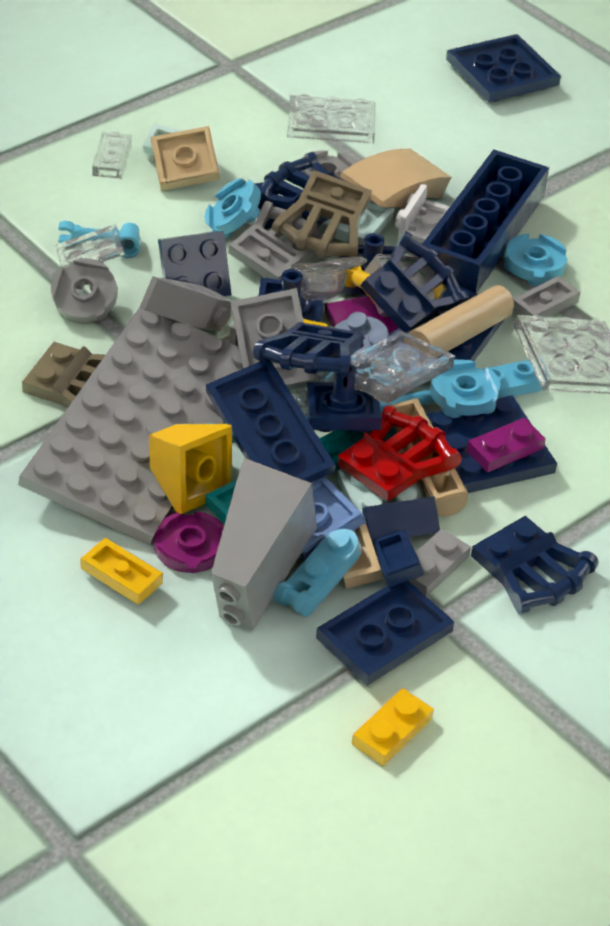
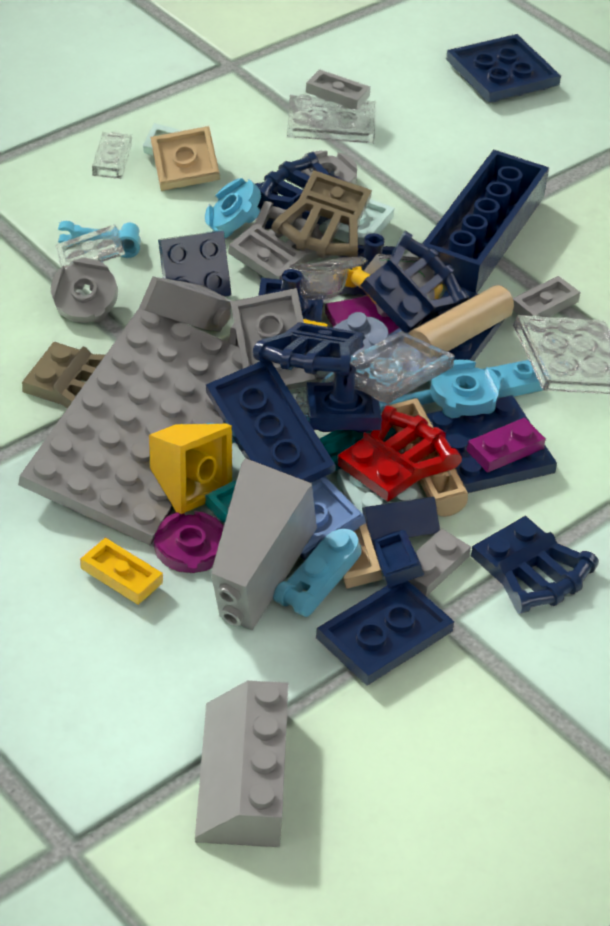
tan slope [340,149,452,208] -> none
yellow plate [352,688,434,766] -> none
white bracket [395,184,449,244] -> none
medium azure plate [503,234,568,287] -> none
none -> light grey slope [195,680,288,847]
none -> light grey plate [306,69,371,110]

